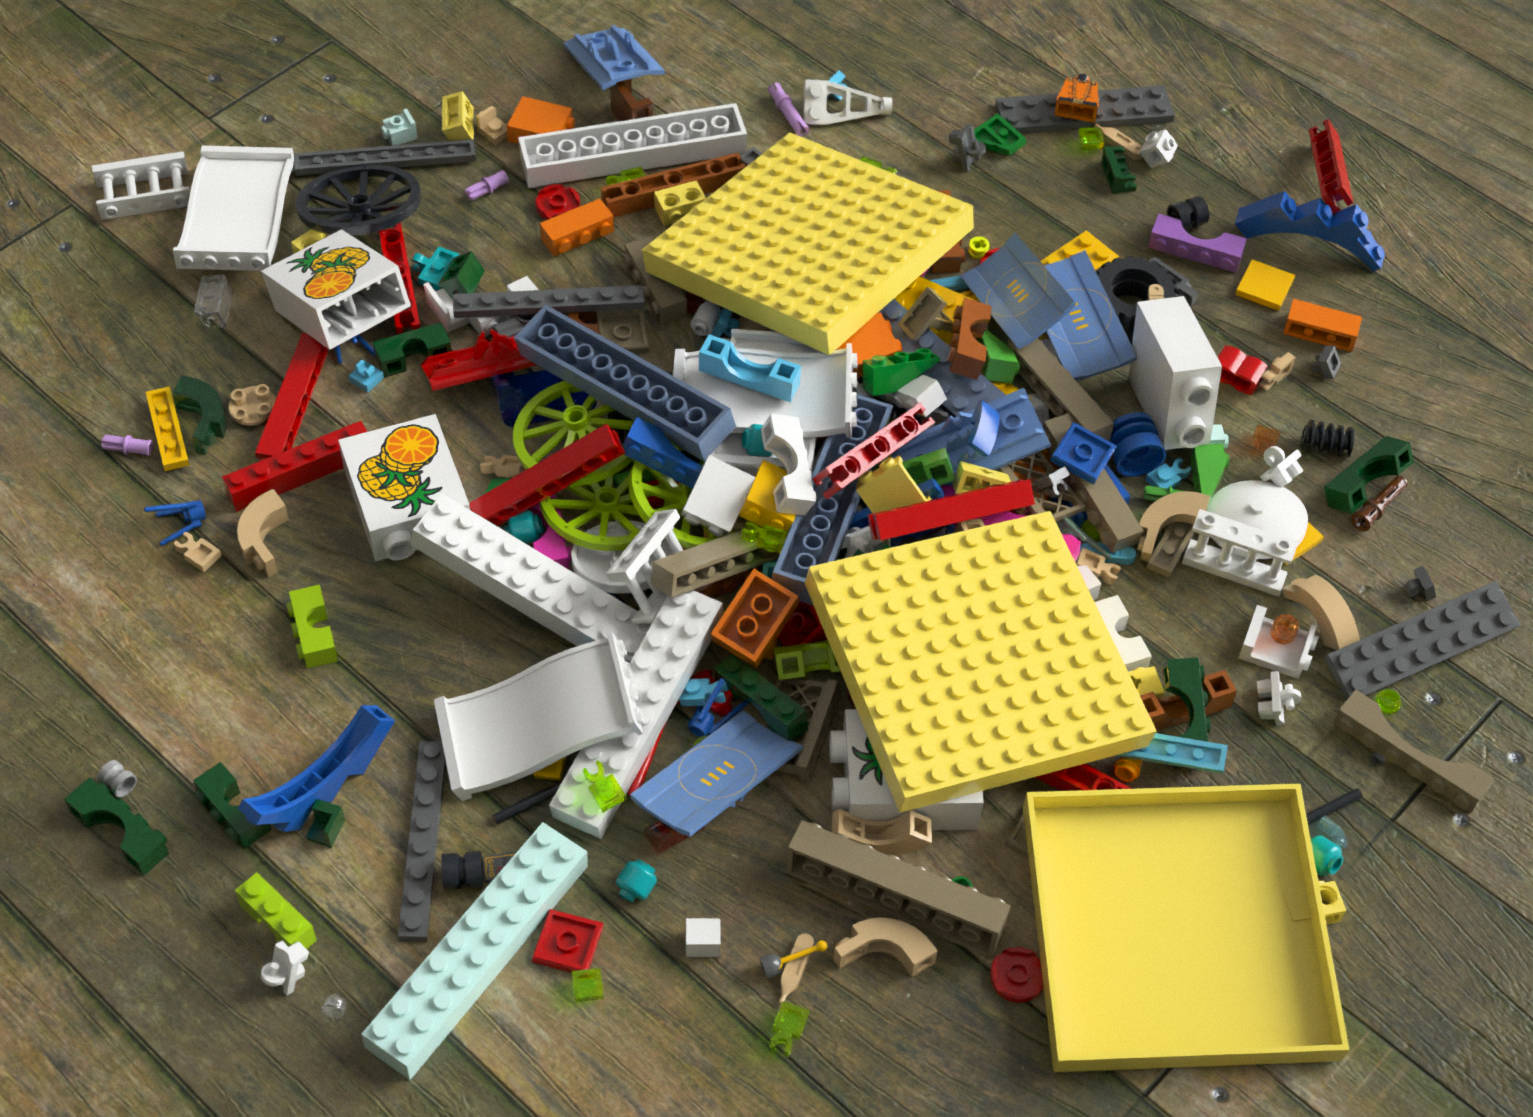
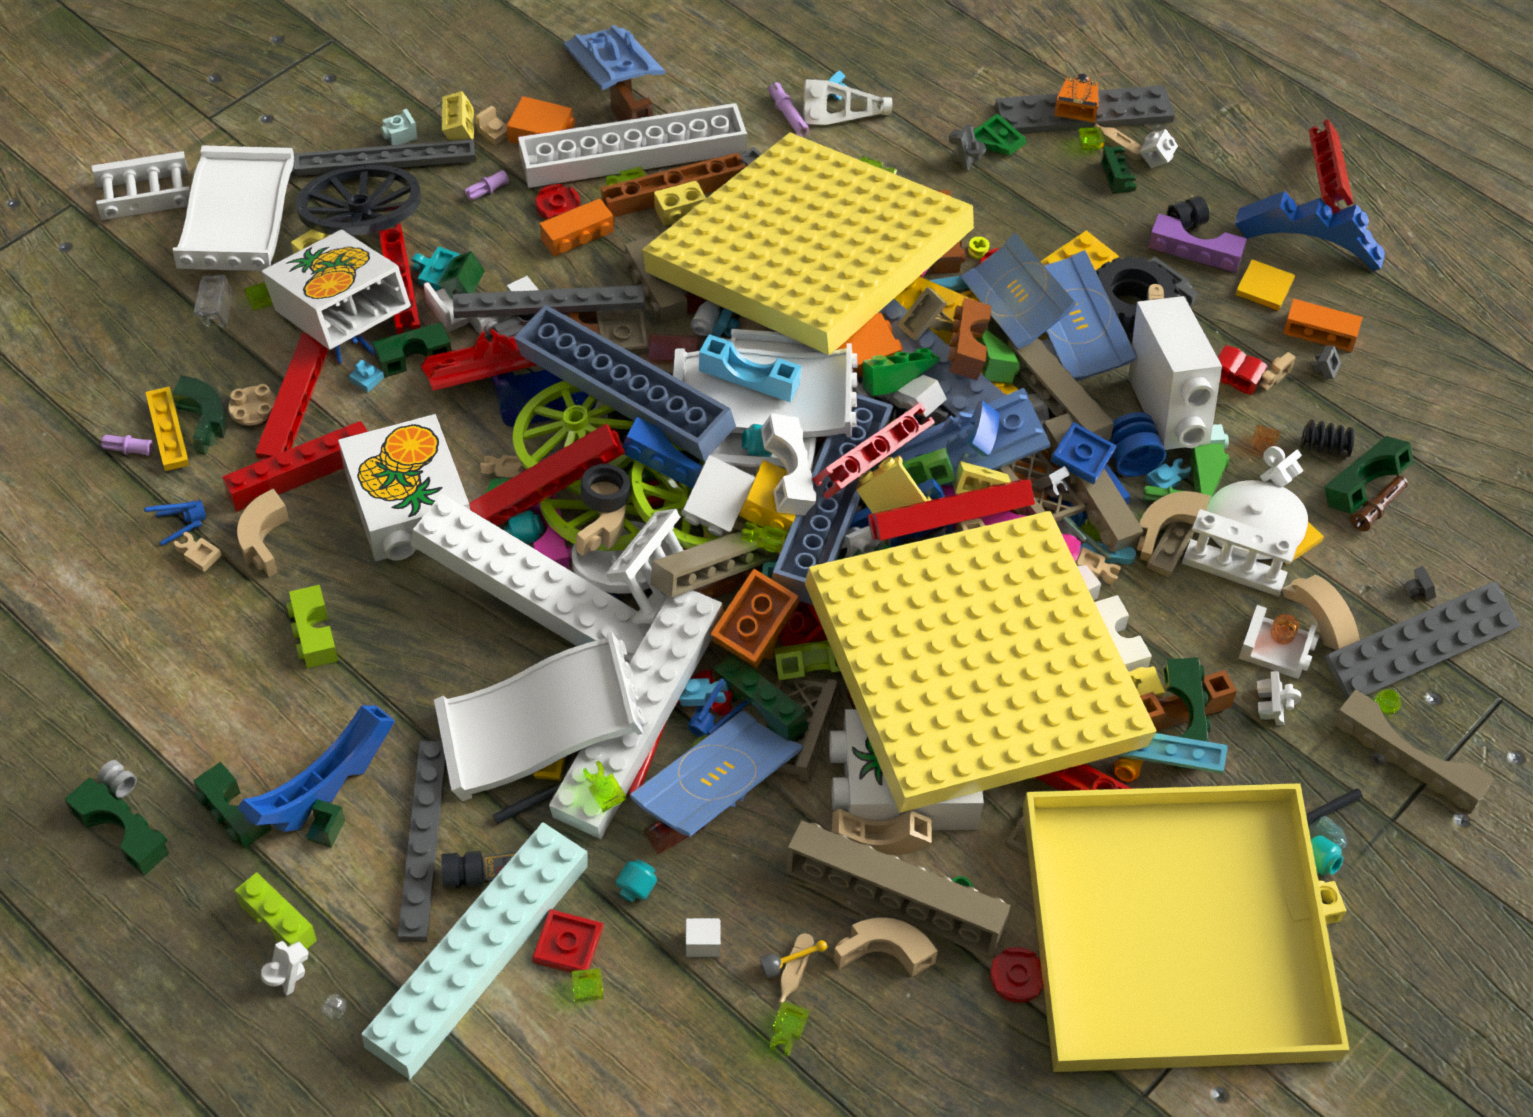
none -> clear neon green plate [244,282,273,311]
none -> tan arch [576,482,626,556]
none -> black tyre [580,464,630,512]
none -> clear red panel [649,333,698,360]

